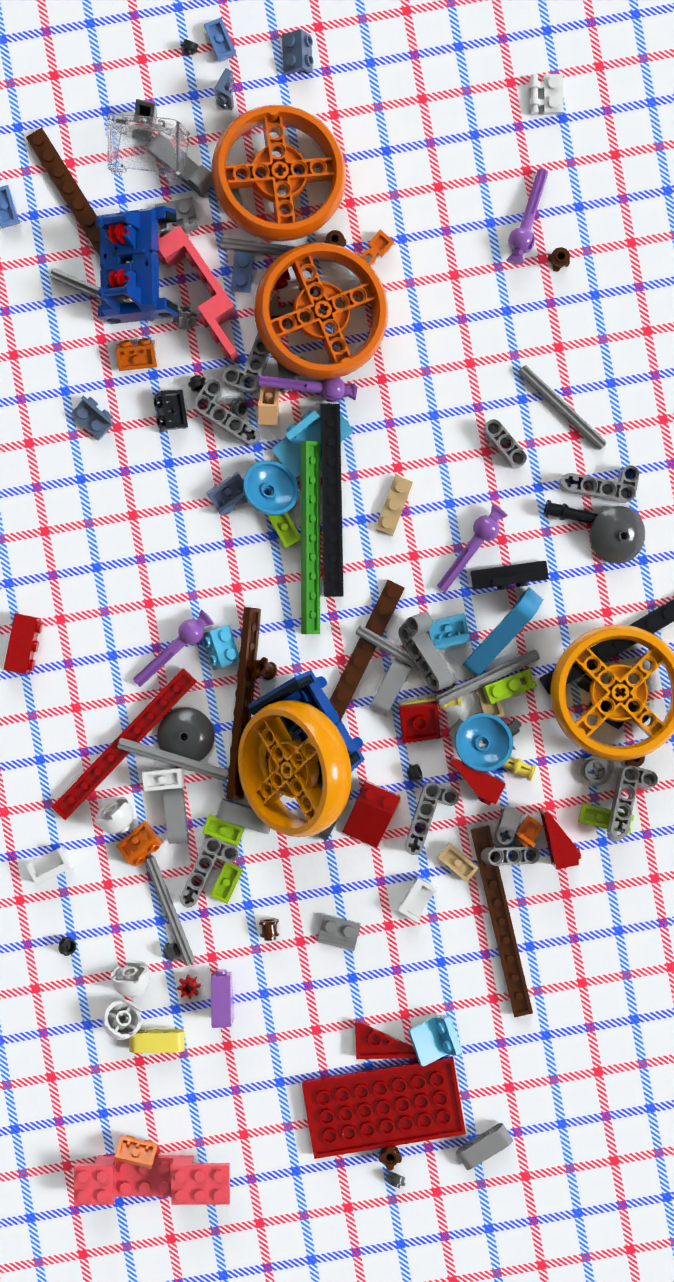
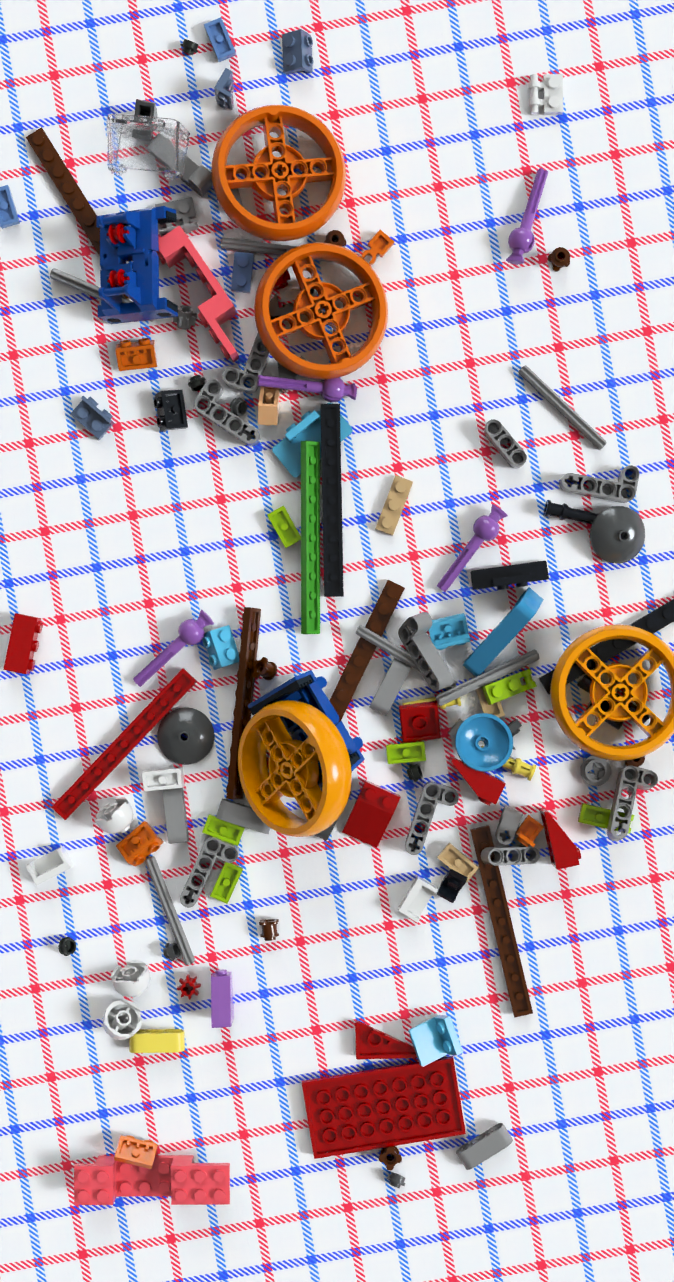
light grey axle [117,738,229,781] -> none
sand blue bracket [206,471,248,516] -> none
dark azure dish [243,461,299,516] -> none
light grey plate [317,914,361,951] -> none
none -> lime plate [386,741,426,764]
none -> black bracket [437,869,468,903]

